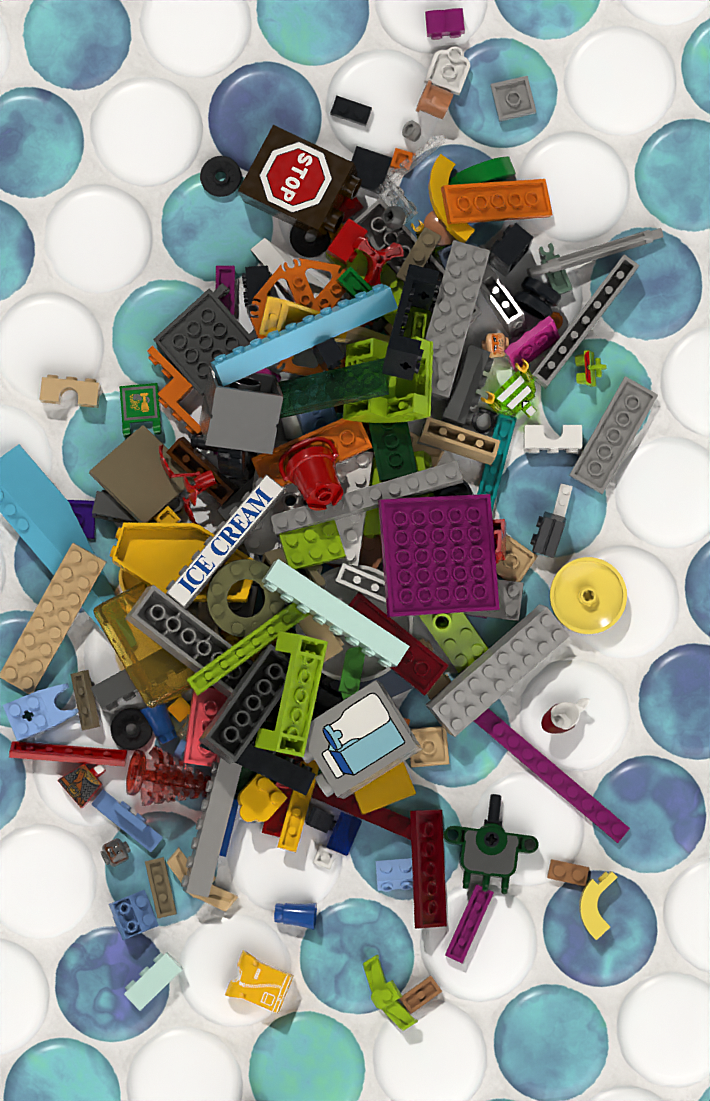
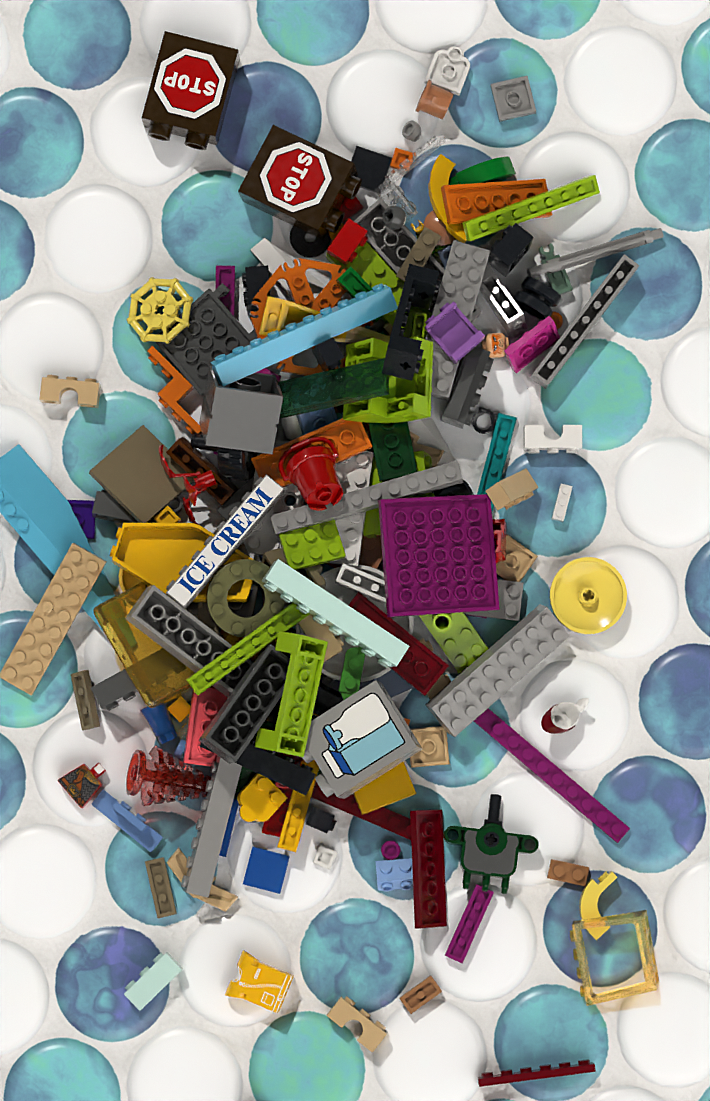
light blue brick [3,683,79,741] -> none
red tile [9,741,127,767] -> none
dark grey head [100,838,131,867] -> none
medium blue plate [109,890,159,940] -> none
black wheel [110,708,153,750] -> none
green flag [119,383,162,437] -> none
black wheel [200,156,242,197] -> none
blue plant [274,903,317,930] -> none
clear blue panel [326,812,362,856] -> none
black plate [330,95,372,127] -> none
red piece [352,237,404,286] -> none
lime plate [362,954,418,1031] -> none
tan brick [419,417,500,465] -> none
magenta brick [425,8,465,40] -> none
torso [481,359,537,418] -> none
black brick [530,511,566,558] -> none
light grey plate [569,376,658,494] -> none
lime hips [575,350,607,387] -> none
none -> light yellow plate [127,277,193,344]
none -> brick [142,31,240,150]
none -> blue tile [243,846,290,894]
none -> tan arch [327,996,387,1053]
none -> magenta tile [381,841,400,860]
none -> medium lavender panel [424,302,485,364]
none -> lime plate [462,175,600,241]
none -> dark red plate [477,1059,596,1087]
none -> tan brick [486,468,539,510]
none -> clear yellow windscreen [570,910,660,1006]

